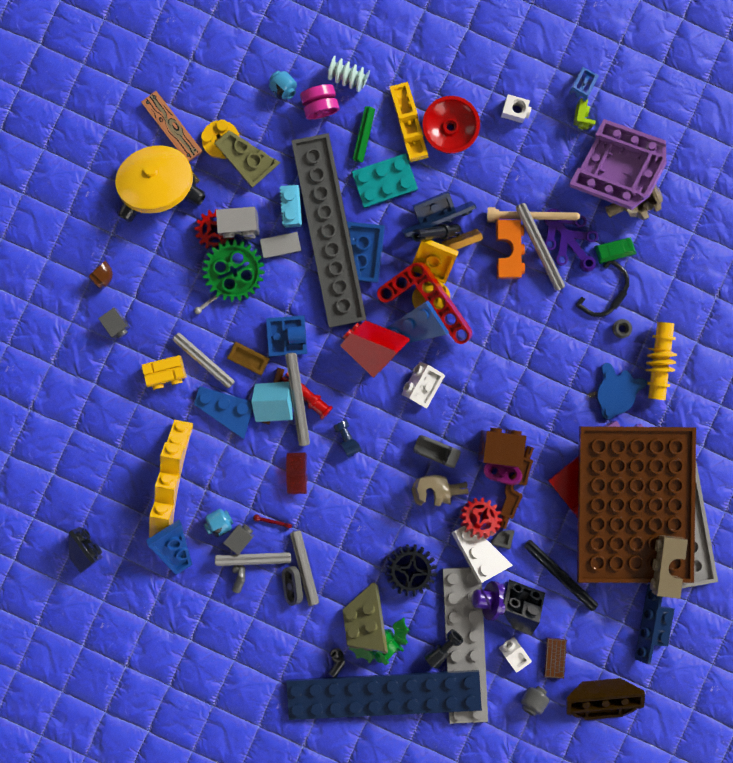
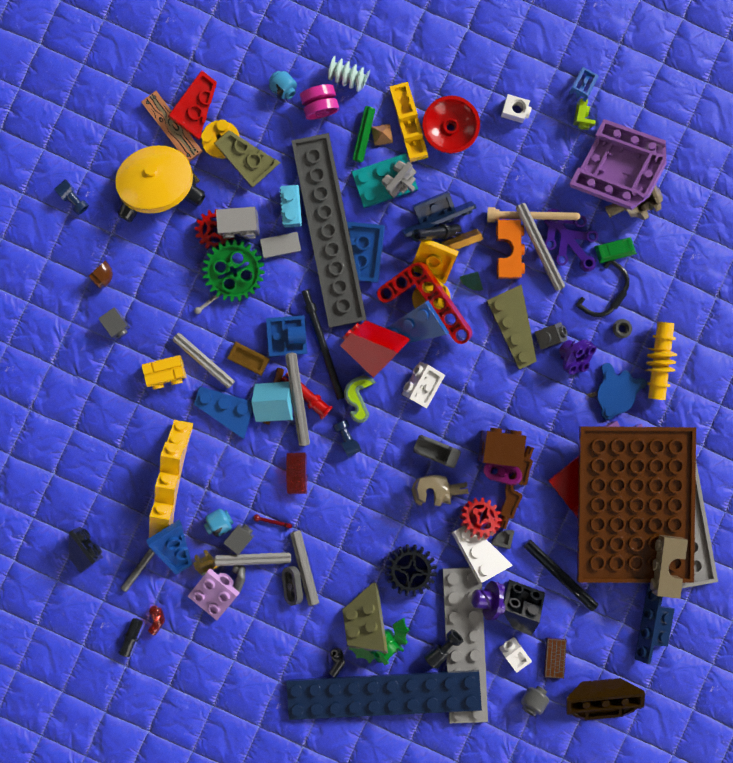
none -> dark blue leg [54,179,89,215]
none -> black axle [118,618,143,657]
none -> dark grey bar [121,548,155,592]
none -> clear red arm [148,605,165,636]
none -> red wing [168,70,217,140]
none -> lavender plate [187,569,240,620]
none -> clear yellow tile [193,550,219,576]
none -> black bar [301,289,344,400]
none -> animal [344,376,376,423]
none -> medium nougat slope [371,124,393,146]
none -> light grey hips [381,161,417,198]
none -> tile [459,271,483,291]
none -> olive wing [486,284,537,370]
none -> dark grey bracket [535,322,567,350]
none -> dark purple plate [559,340,596,375]

